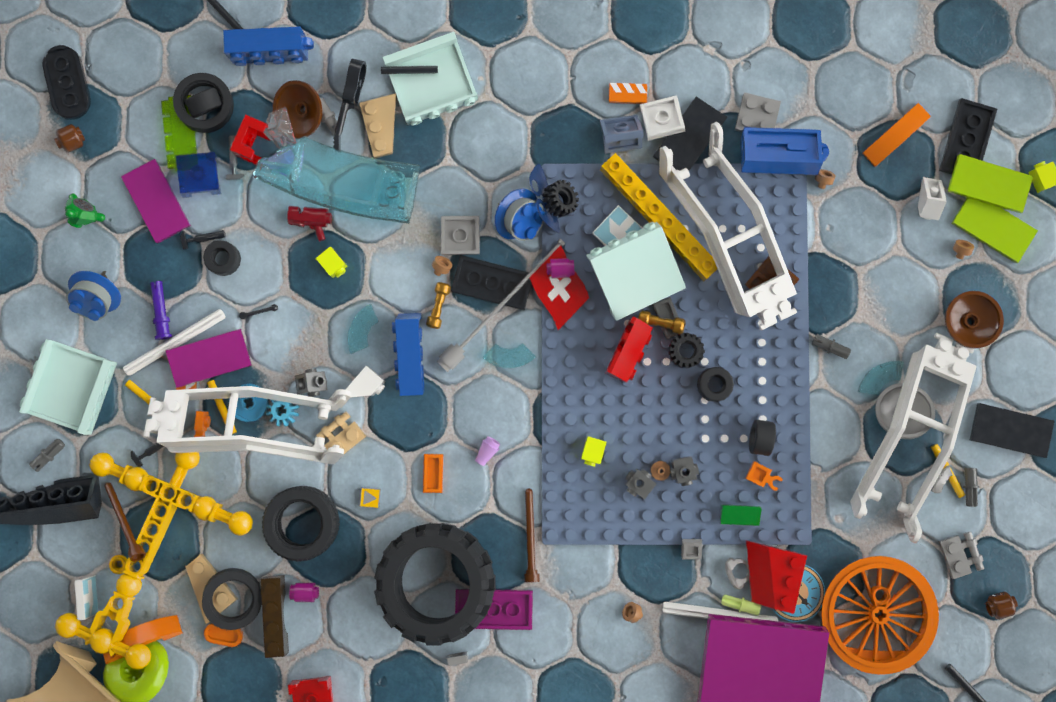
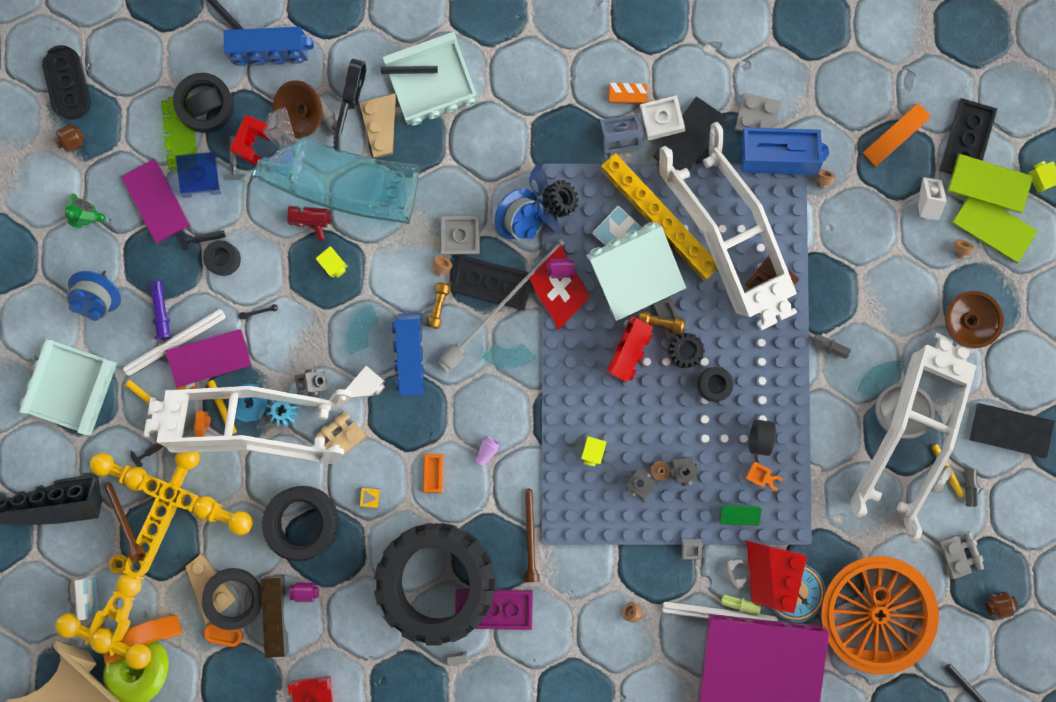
dark grey axle [29,439,65,472] -> none

